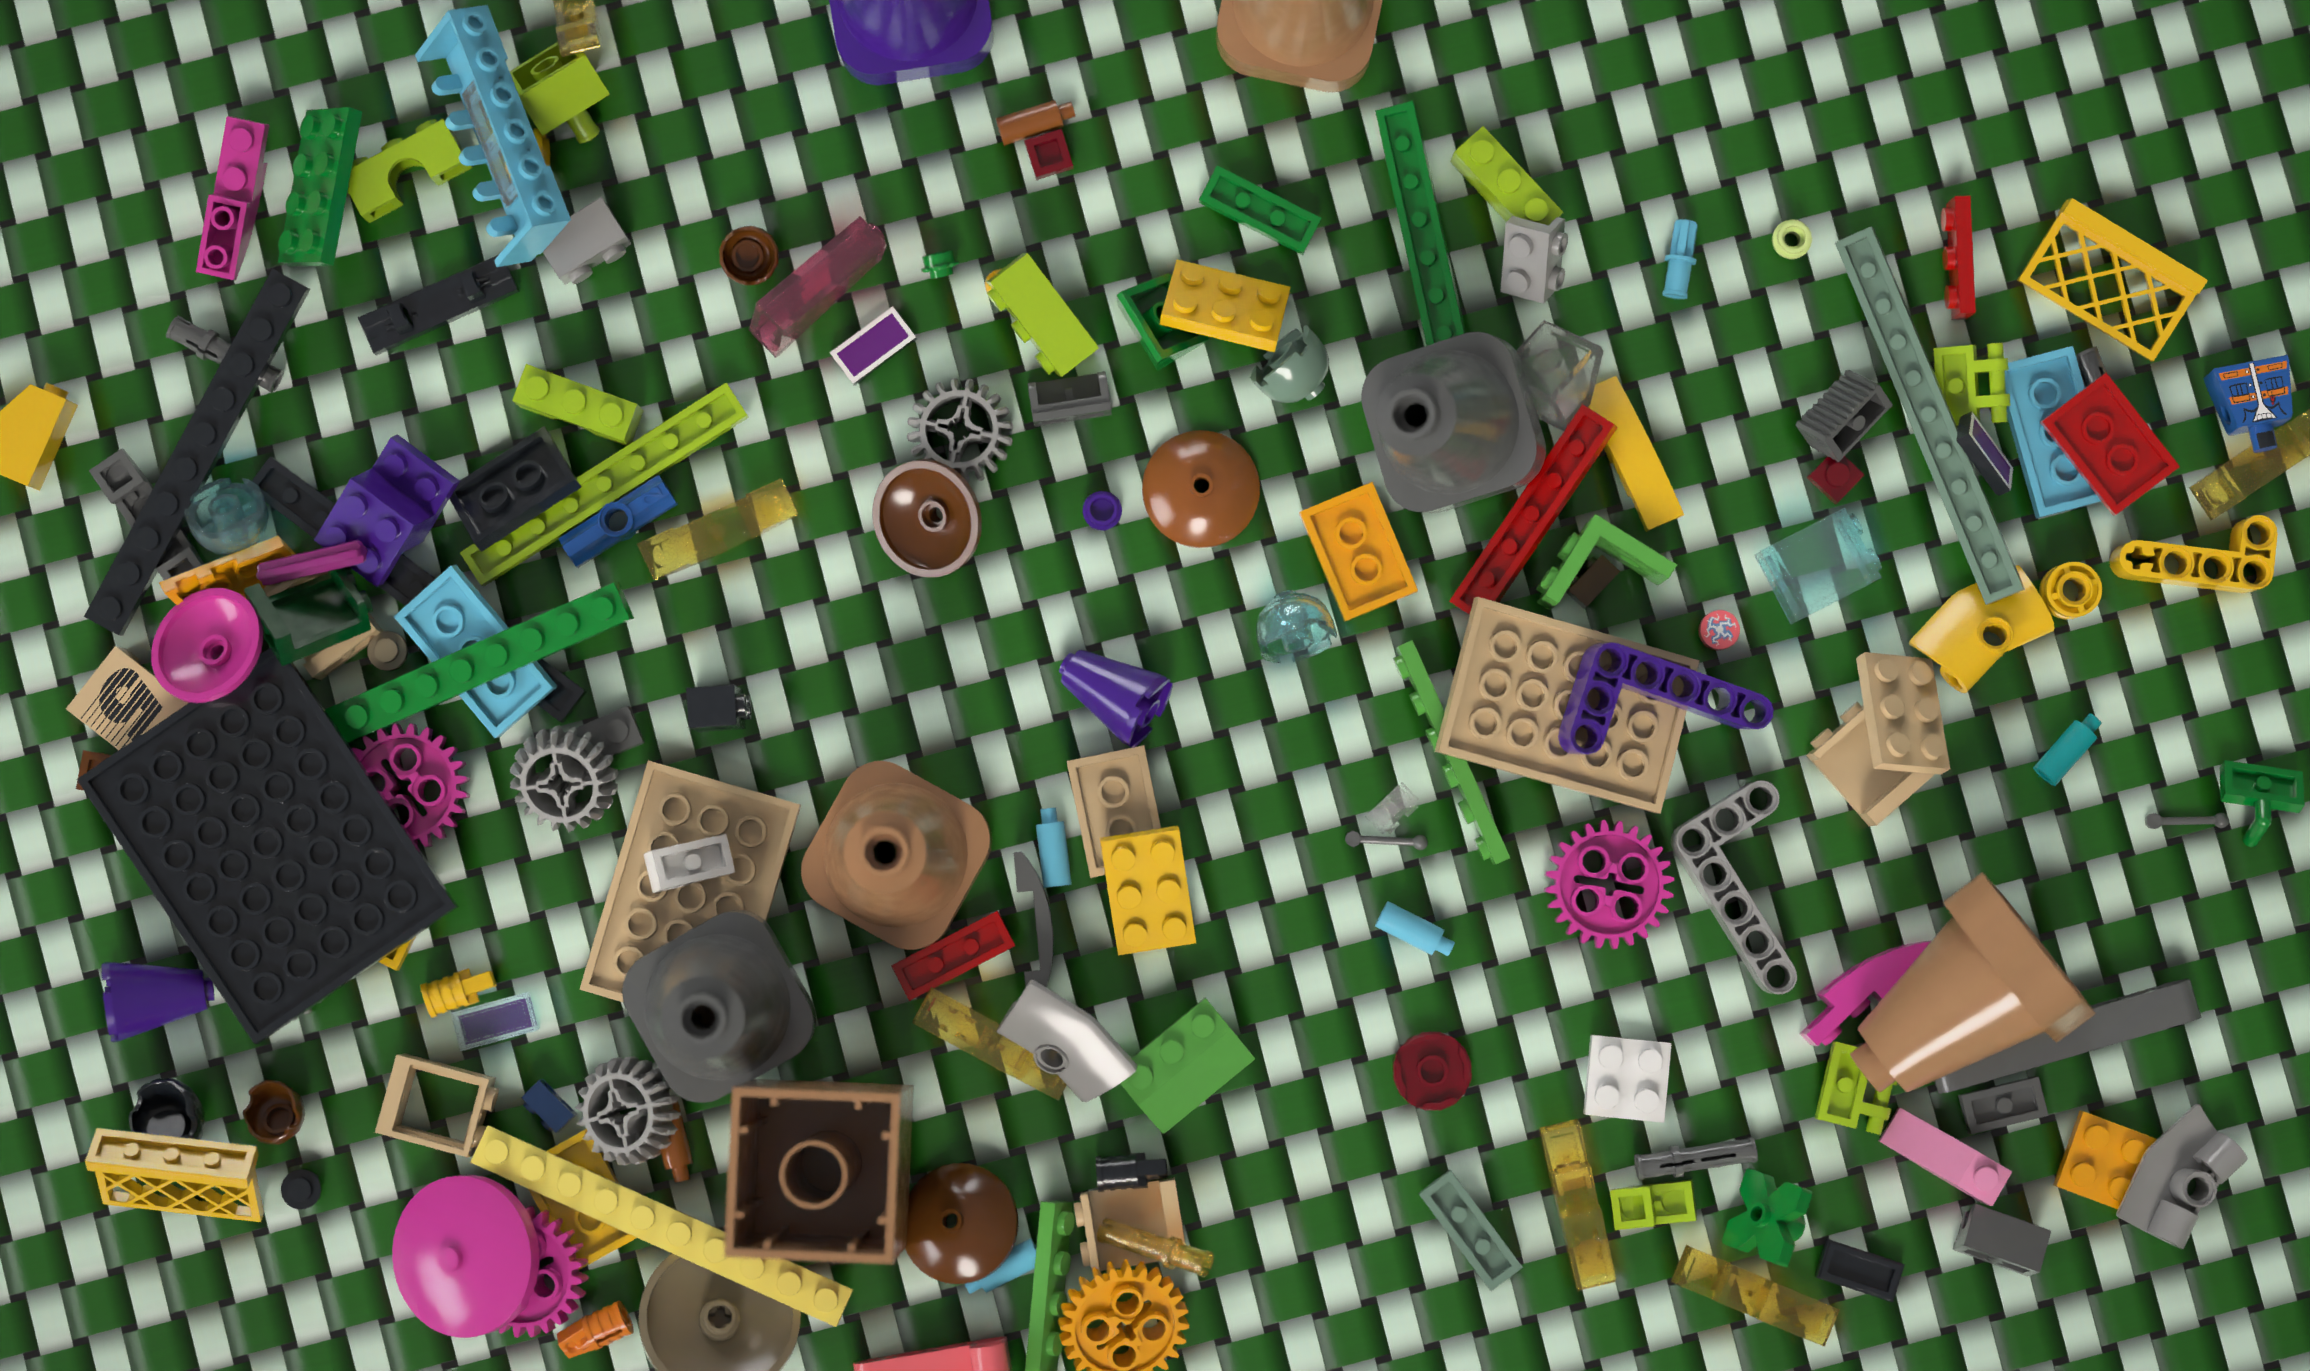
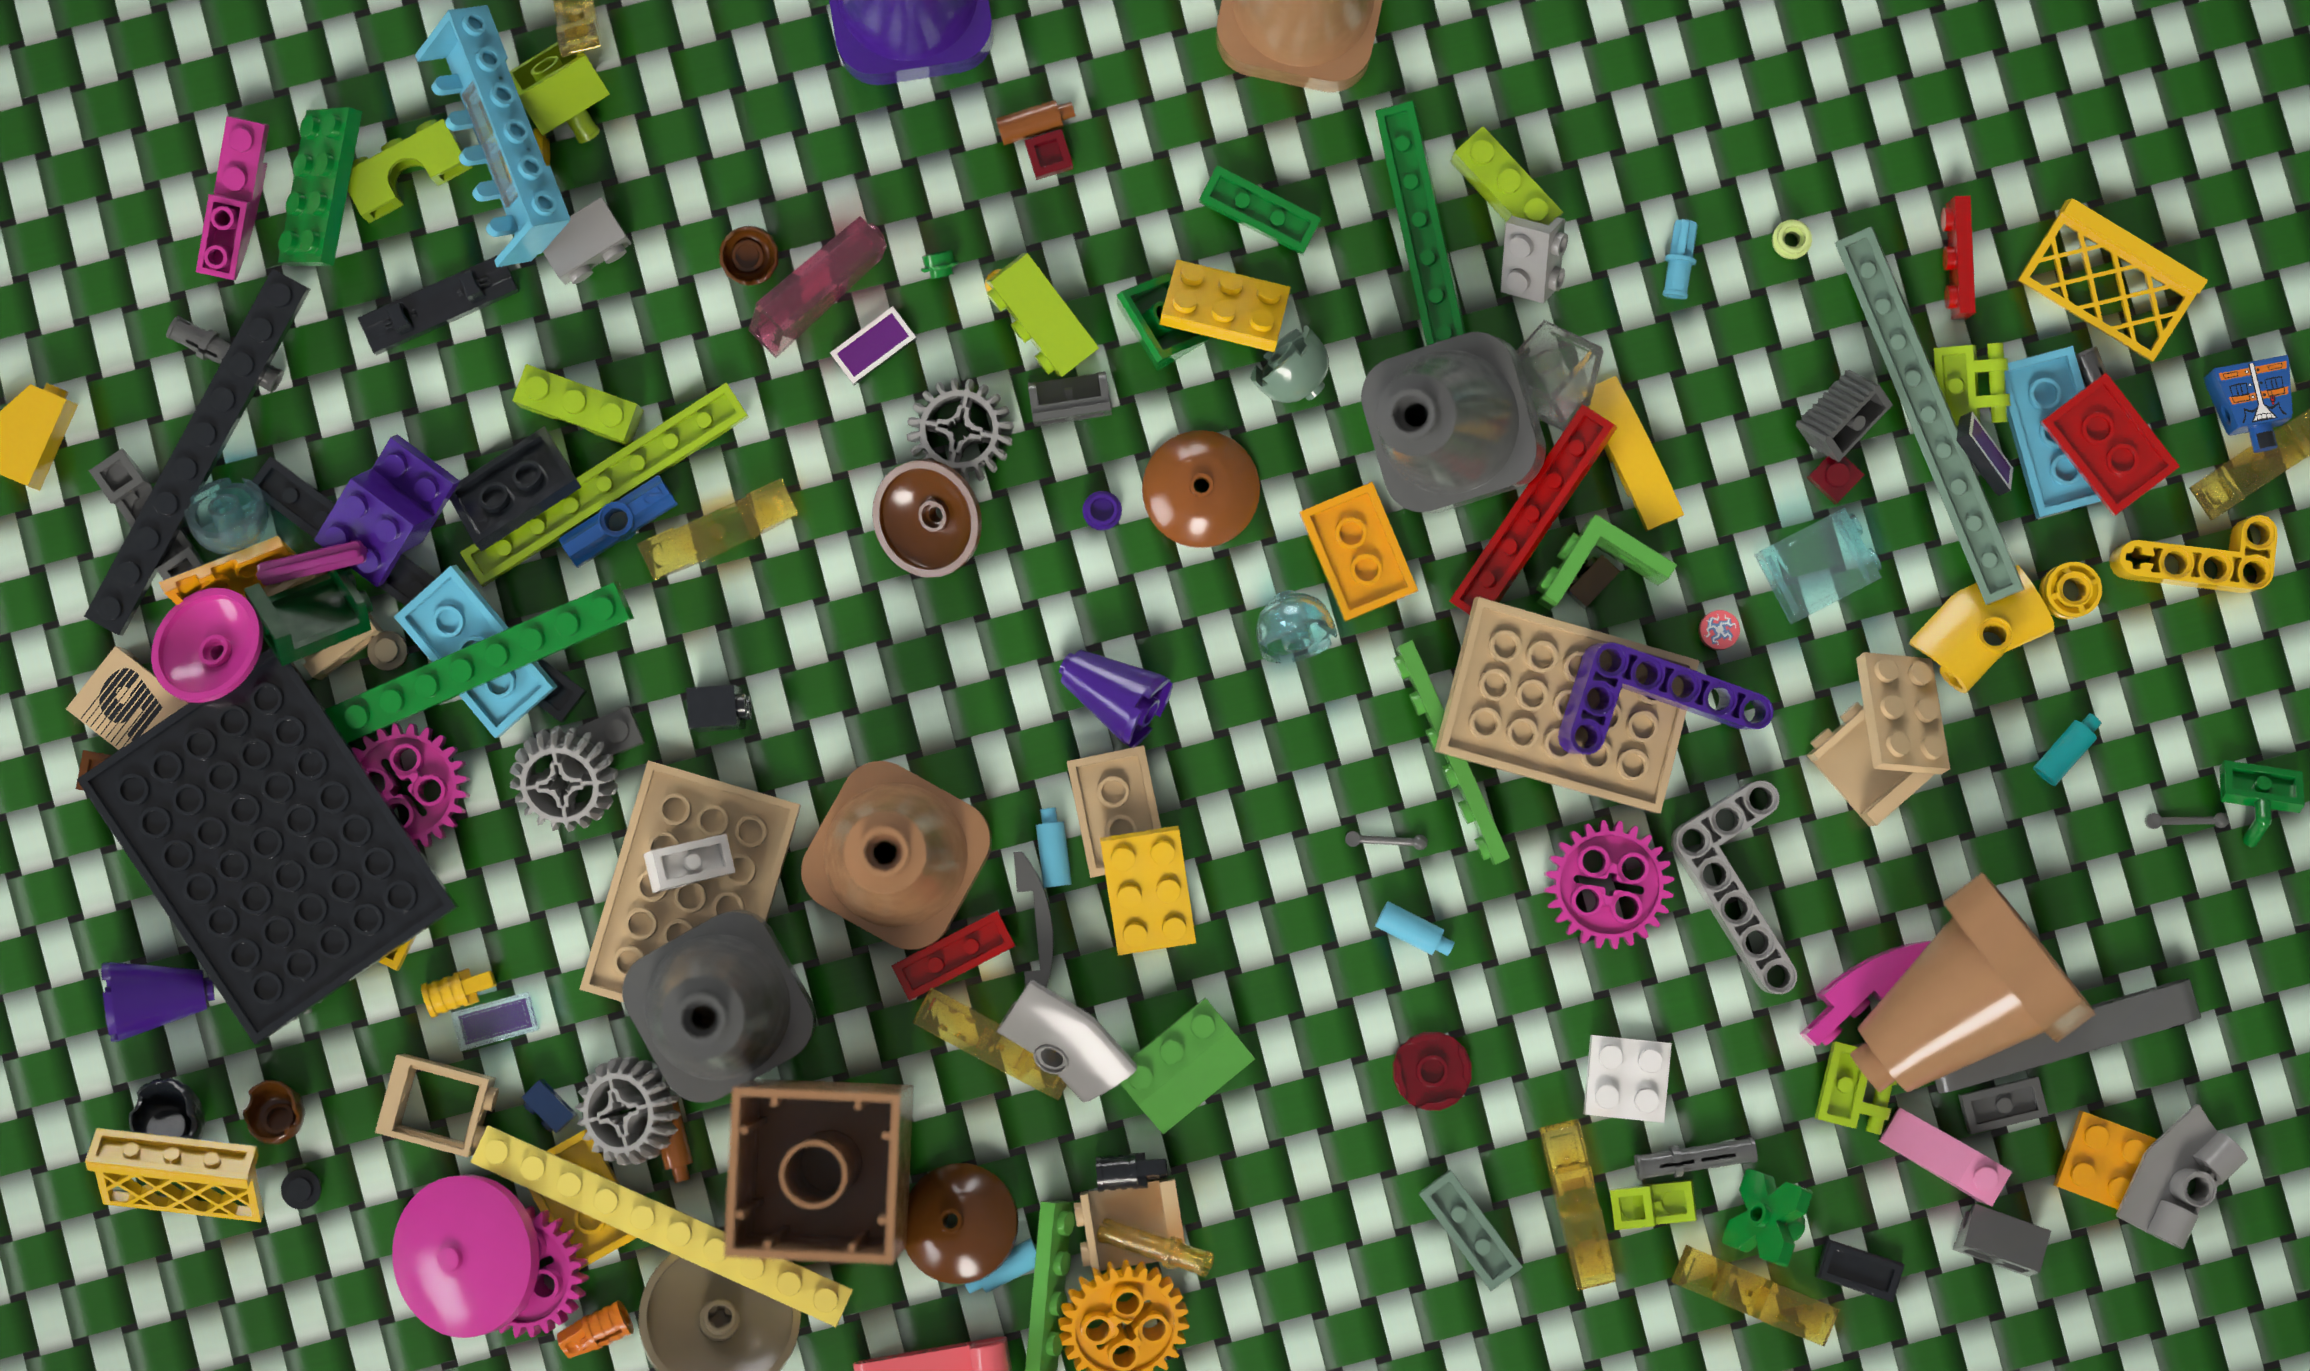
clear piece [1365,782,1419,834] -> none

